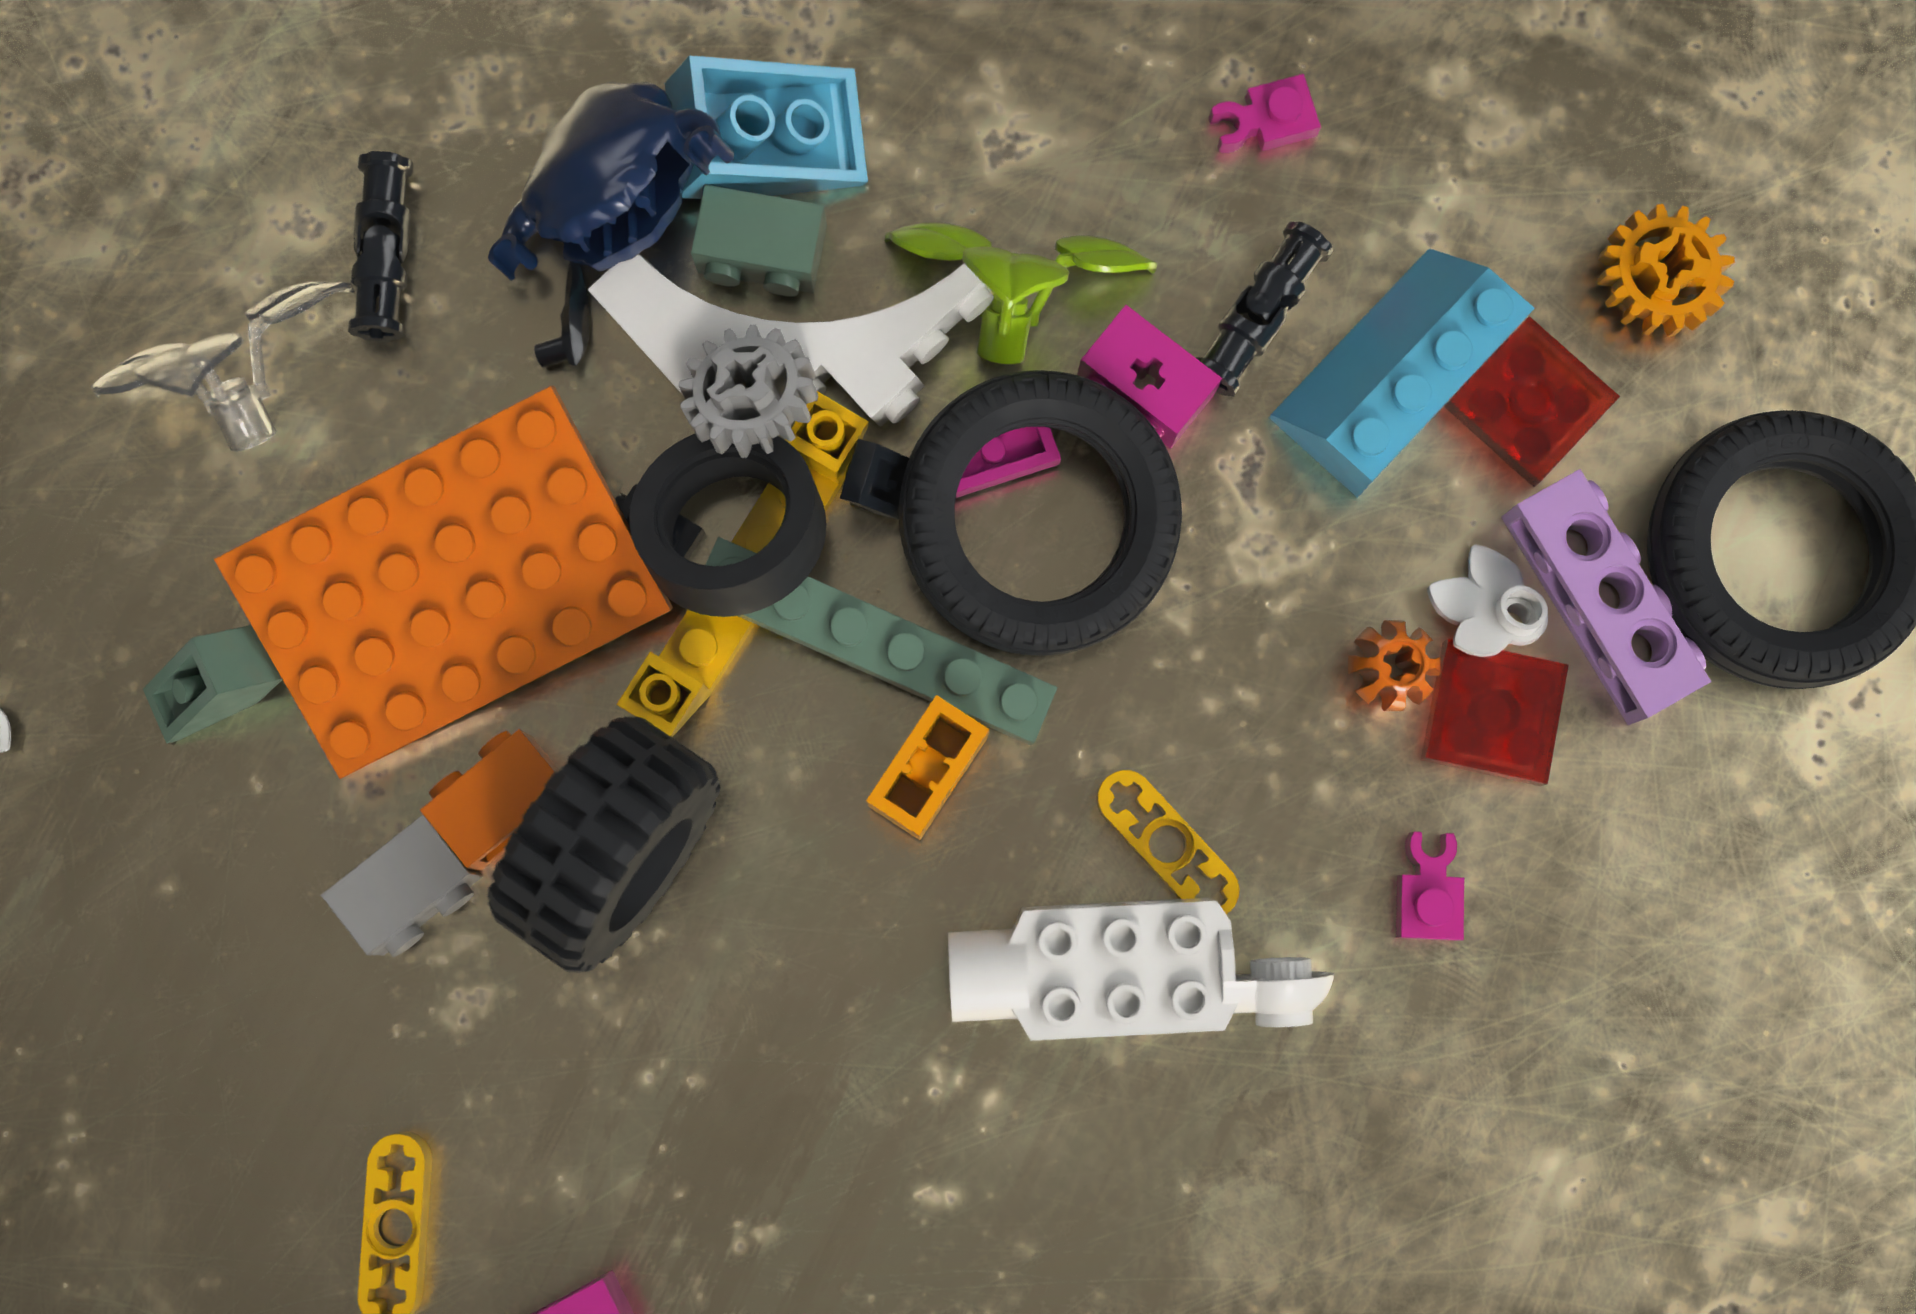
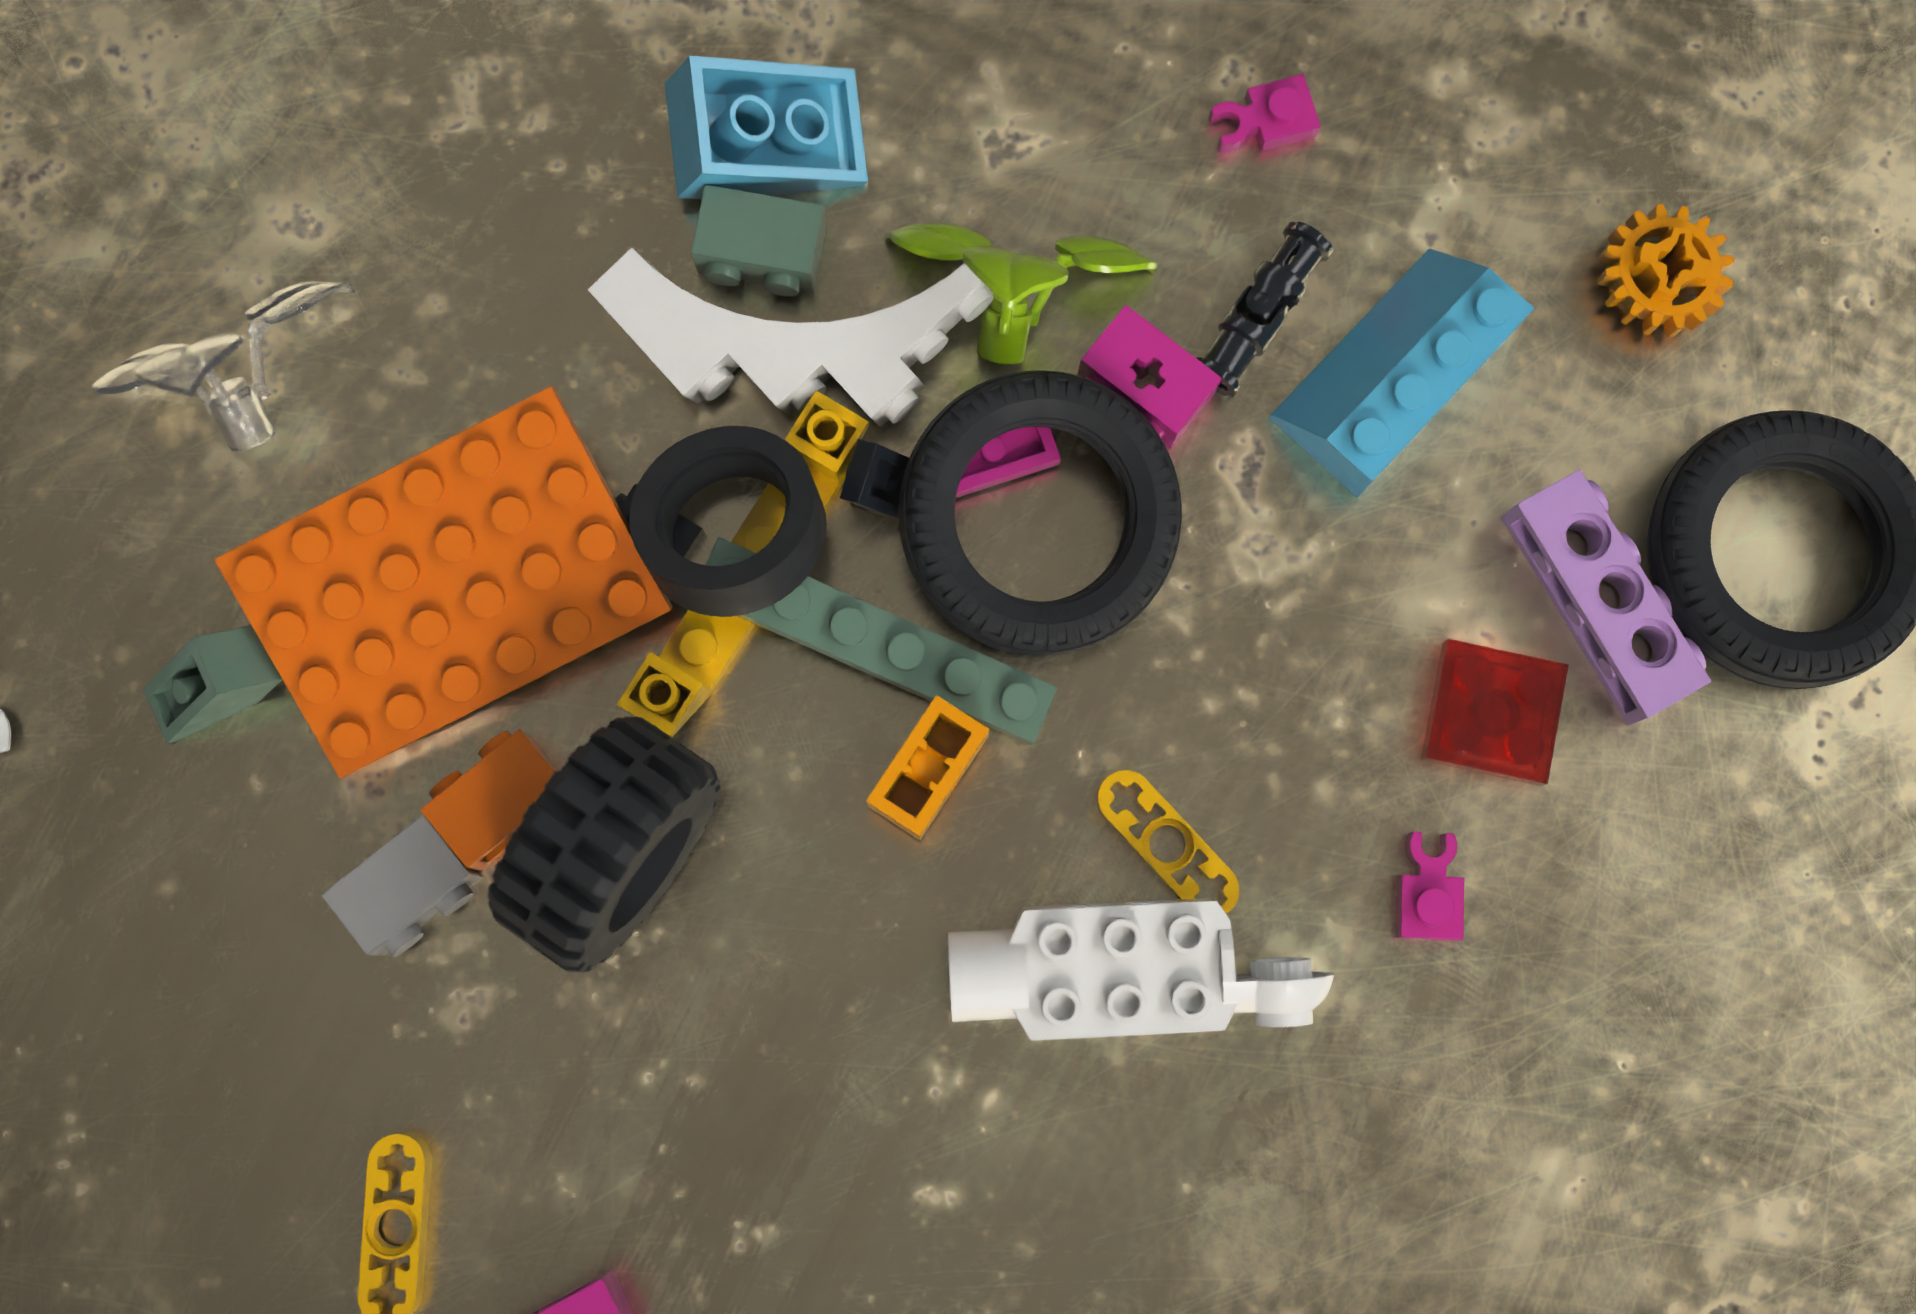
black piece [348,151,414,342] -> none
dark blue piece [488,81,734,281] -> none
black bar [534,262,590,367] -> none
light grey gear [679,325,818,458] -> none
orange piece [1348,620,1440,711] -> none
white plate [1427,545,1548,657] -> none
clear red plate [1444,316,1620,487] -> none

